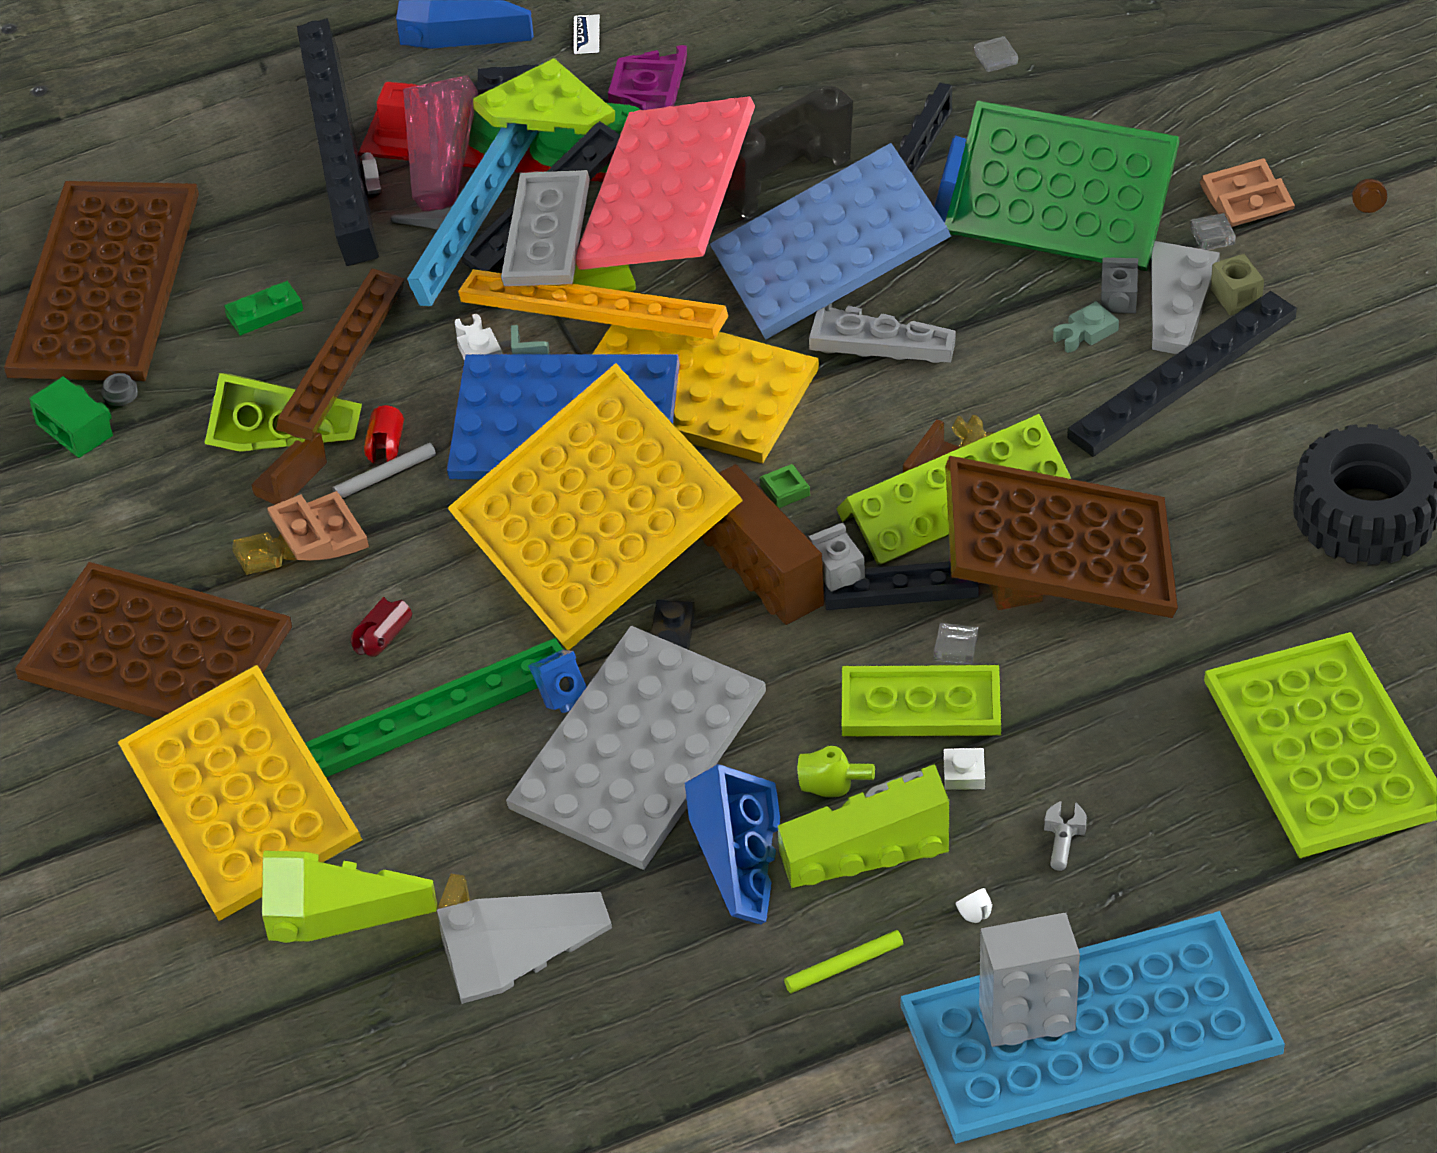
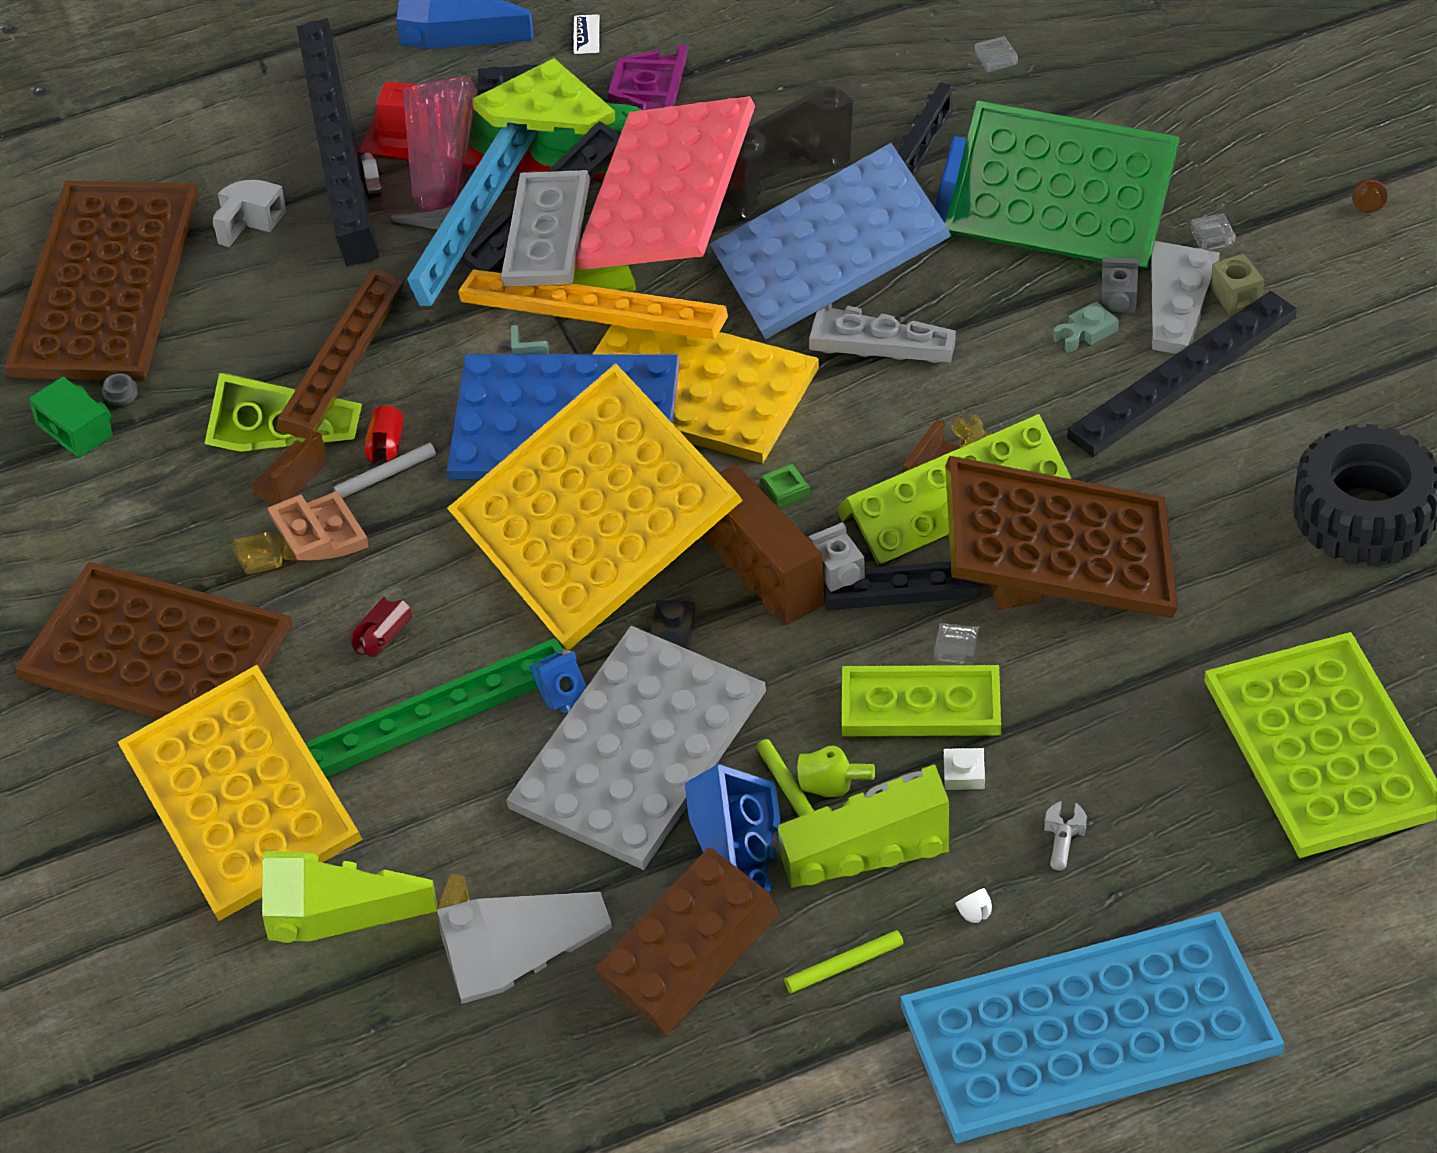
green plate [224,280,303,336] -> none
white plate [455,314,502,360] -> none
light grey brick [979,912,1080,1047] -> none
nougat slope [1200,158,1295,227] -> none
none -> light grey brick [212,180,287,247]
none -> reddish brown brick [595,846,780,1037]
none -> lime bar [756,739,814,817]

